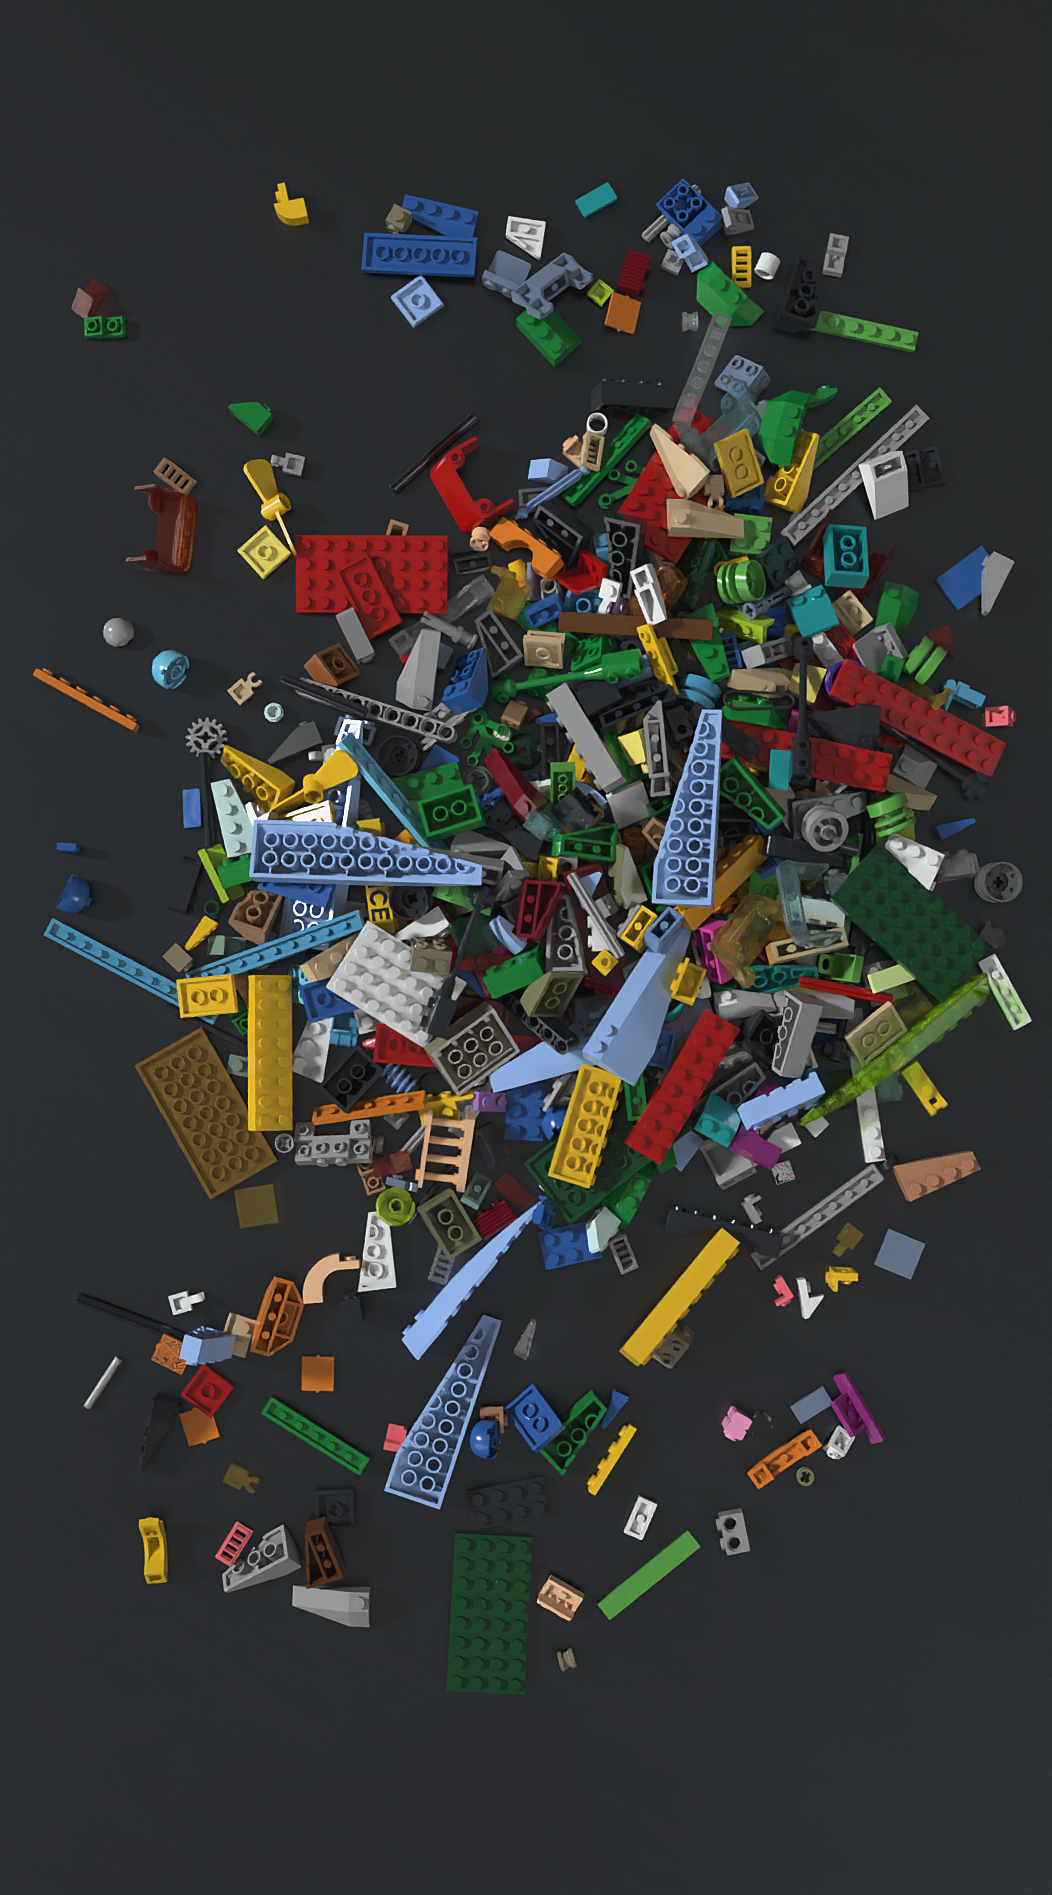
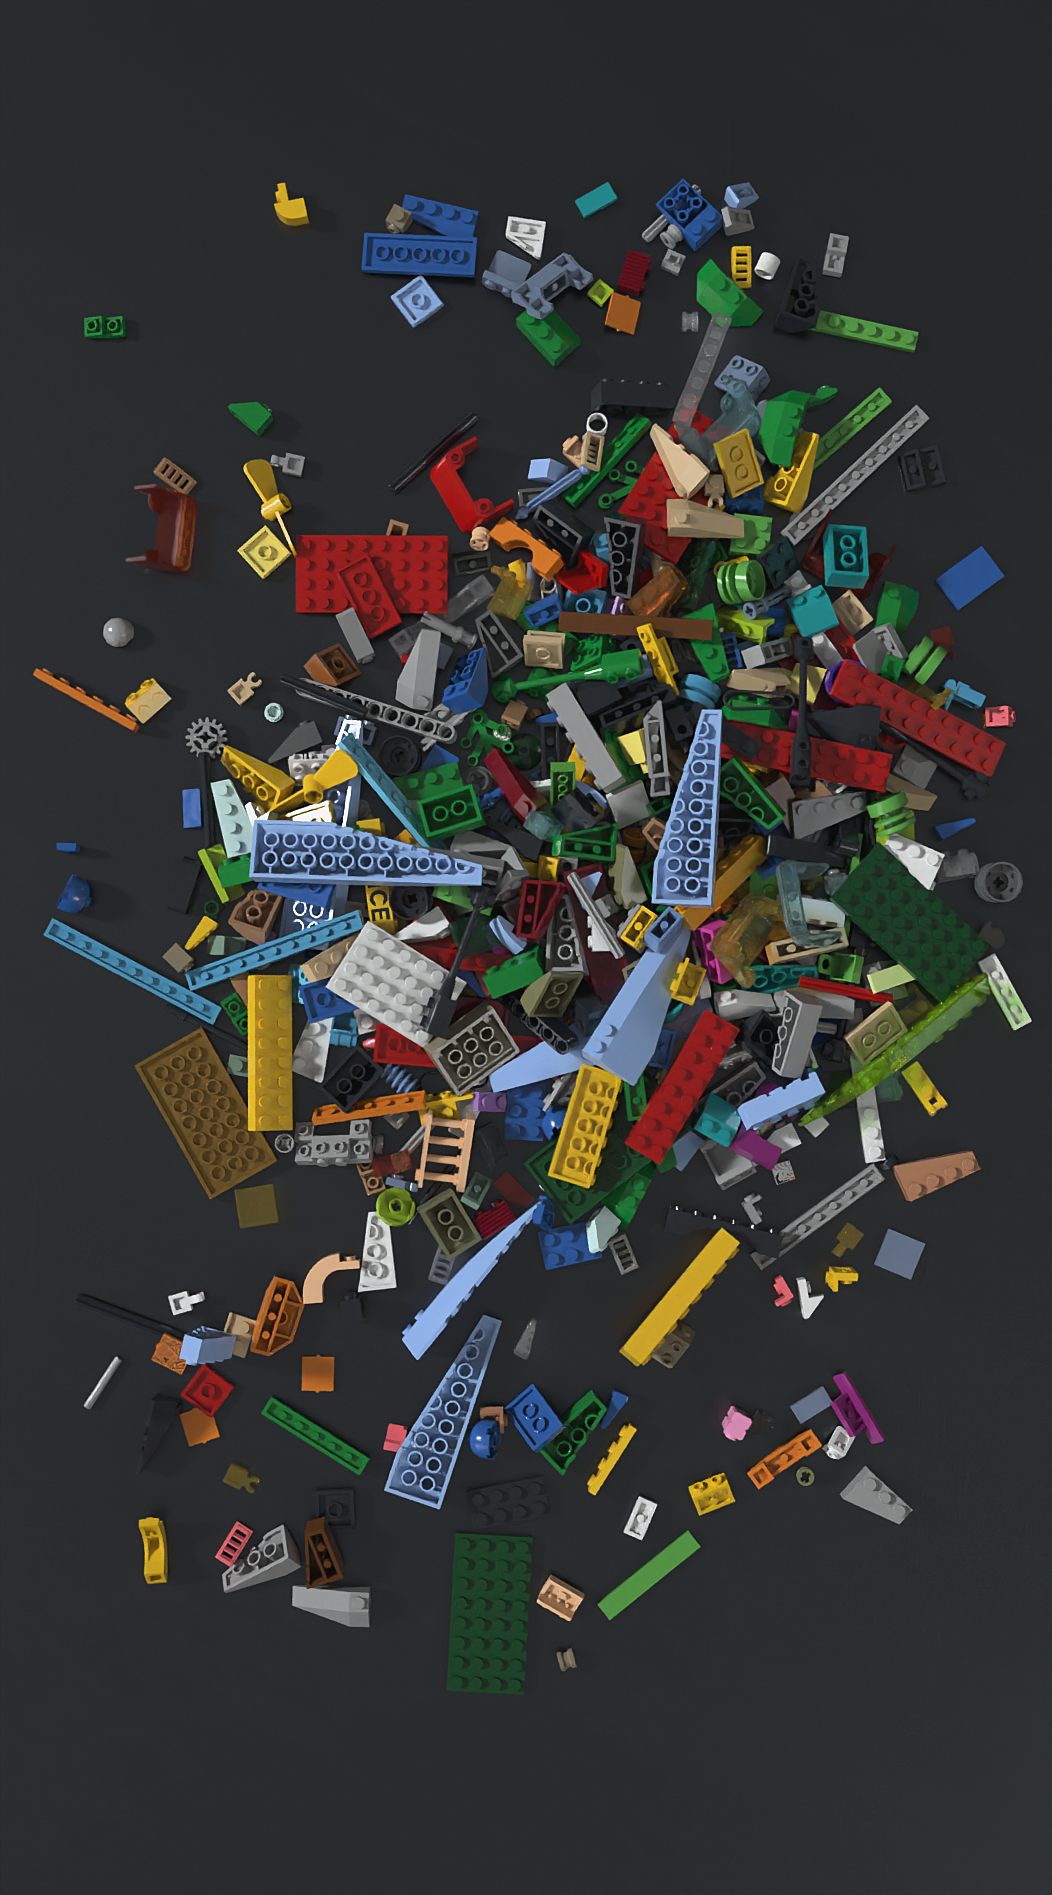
clear red slope [71,278,109,318] -> none
medium azure cylinder [152,650,189,689] -> none
yellow tile [176,974,238,1018] -> none
dark tan bracket [408,937,452,975] -> none
dark red axle [583,976,621,997] -> none
yellow bracket [592,949,619,976] -> none
white plate [598,578,623,614] -> none
white slope [630,564,667,626] -> none
light blue slope [671,233,709,272] -> none
light grey brick [716,1508,750,1555] -> none
teal tile [768,749,791,790] -> none
light grey wheel [801,805,848,852] -> none
white slope [859,451,908,520] -> none
light grey slope [981,551,1015,616] -> none
none -> yellow bracket [125,678,171,724]
none -> white hinge [288,753,328,786]
none -> yellow bracket [688,1473,735,1516]
none -> light grey wedge [840,1465,912,1524]

